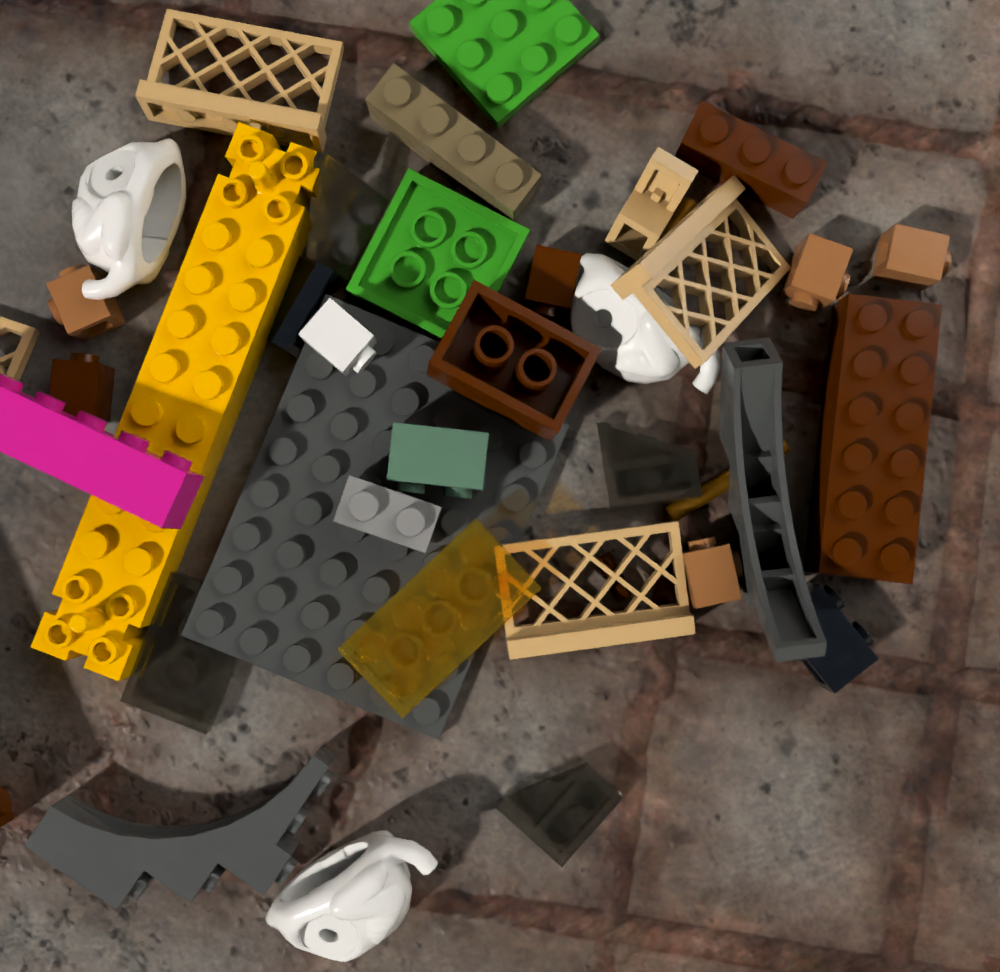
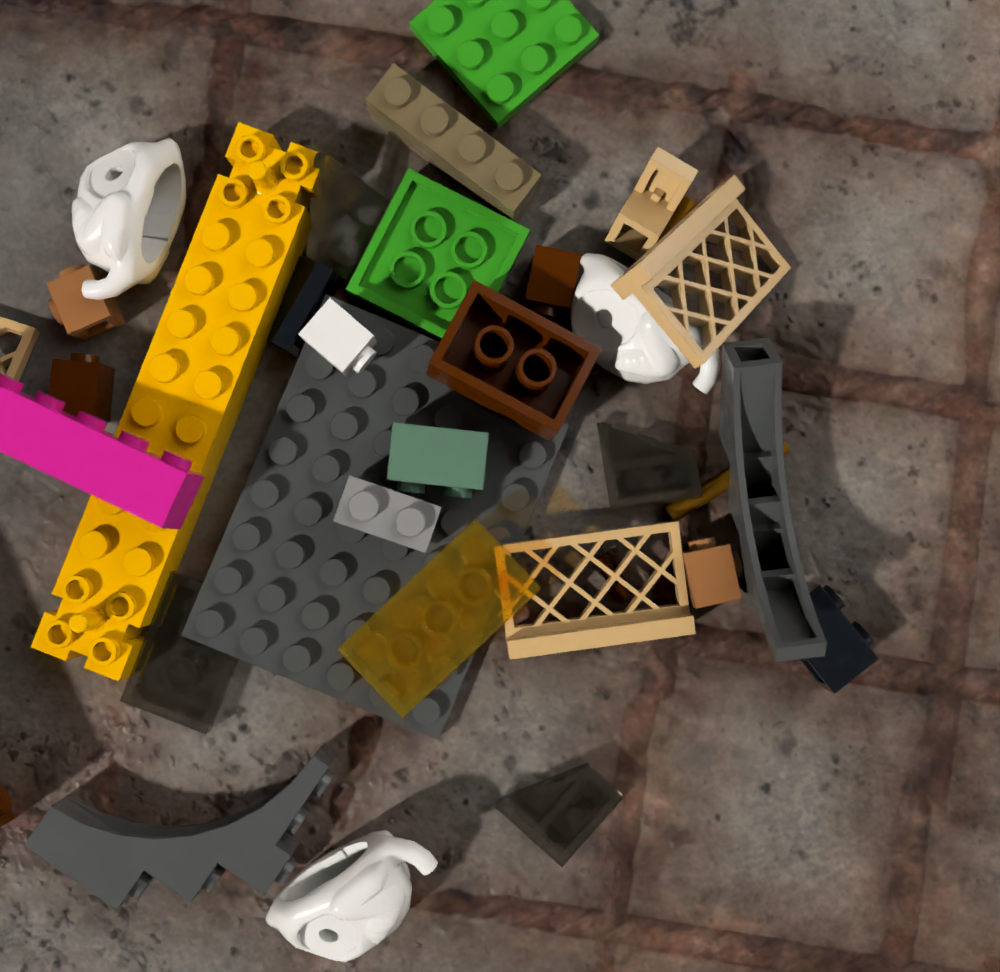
tan fence [135,9,344,153] -> none
reddish brown brick [675,101,828,219] -> none
medium nougat brick [780,233,853,311] -> none
reddish brown brick [803,294,942,584] -> none
medium nougat brick [871,224,952,290] -> none

